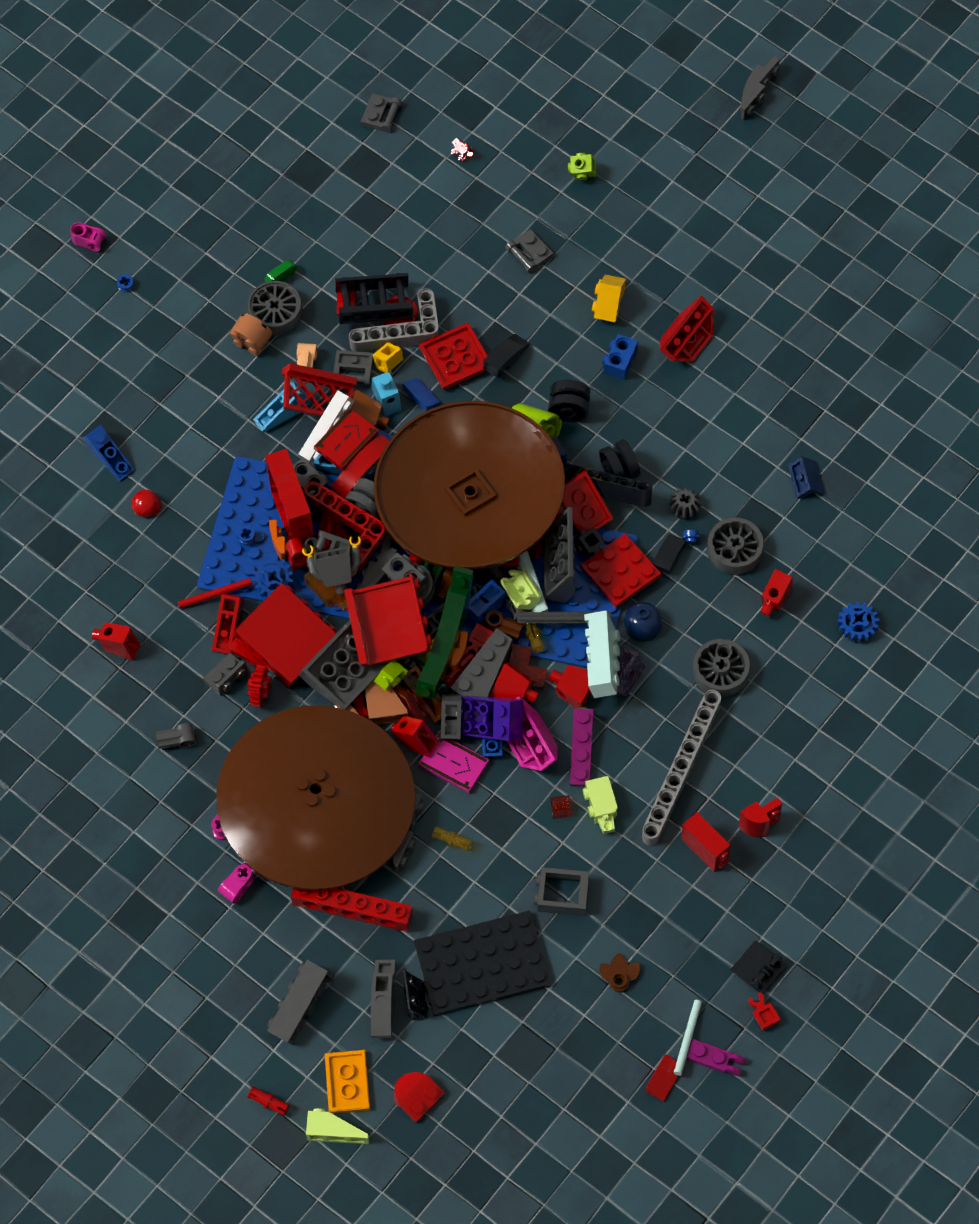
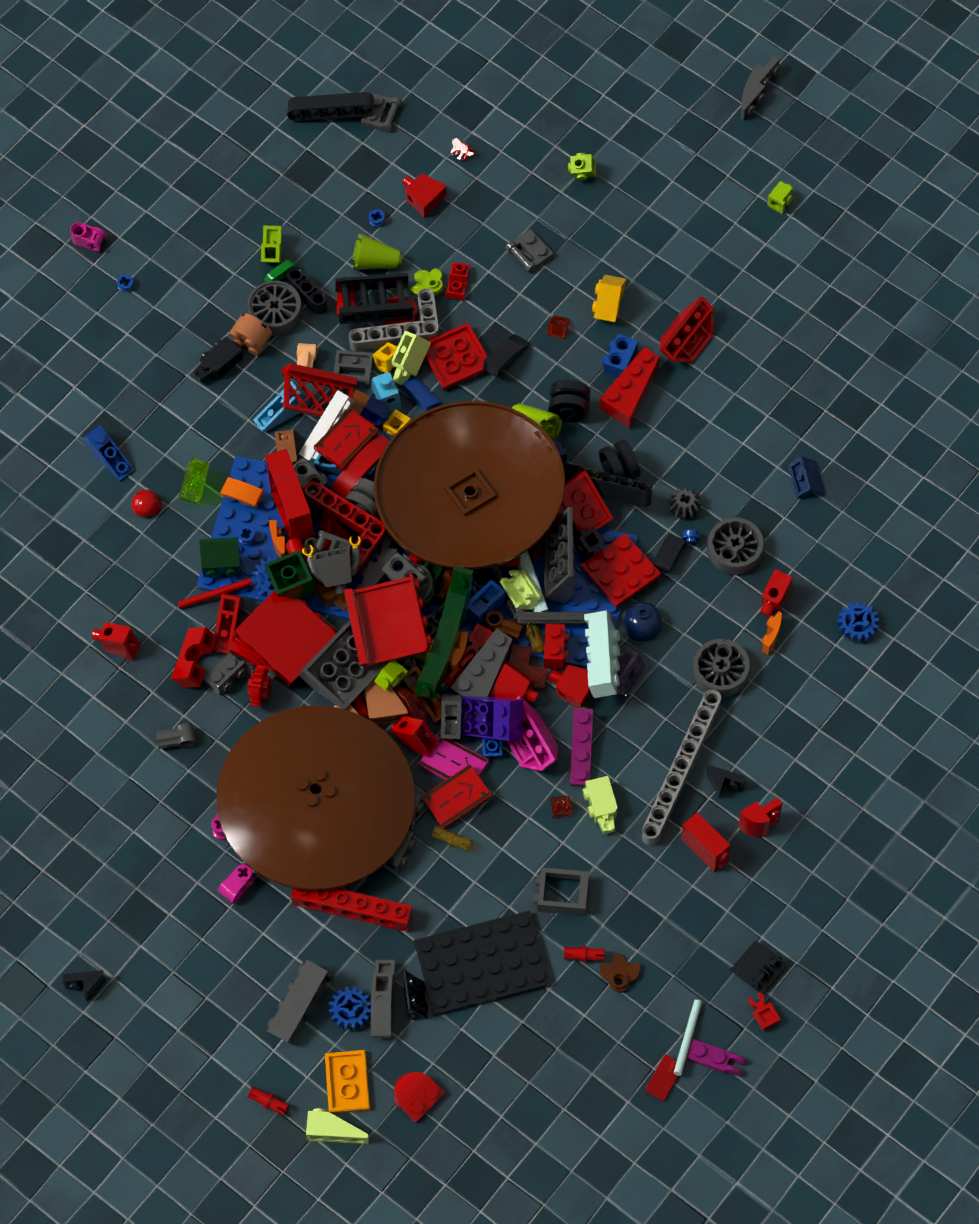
none -> black slope [63,970,106,1001]
none -> red arch [171,627,217,688]
none -> clear neon green brick [178,458,210,504]
none -> black hinge [193,336,243,383]
none -> dark green slope [199,537,242,578]
none -> orange slope [220,477,264,507]
none -> lime brick [261,226,282,263]
none -> dark green slope [264,550,317,599]
none -> nougat slope [275,429,297,464]
none -> black beam [287,92,374,121]
none -> black beam [287,267,327,314]
none -> blue gear [329,986,371,1031]
none -> lime cone [352,233,403,270]
none -> clear blue brick [360,393,392,426]
none -> blue bush [369,209,385,228]
none -> yellow brick [383,409,411,436]
none -> yellowish green hinge [391,331,431,385]
none -> red torso [402,174,447,218]
none -> lime plate [410,268,443,295]
none -> red tile [422,764,492,830]
none -> red slope [446,262,470,300]
none -> red brick [544,624,569,669]
none -> clear red slope [547,315,570,339]
none -> red pin [564,946,605,962]
none -> red wedge [600,347,659,429]
none -> black slope [707,765,746,798]
none -> orange slope [761,611,782,655]
none -> lime brick [767,181,794,214]

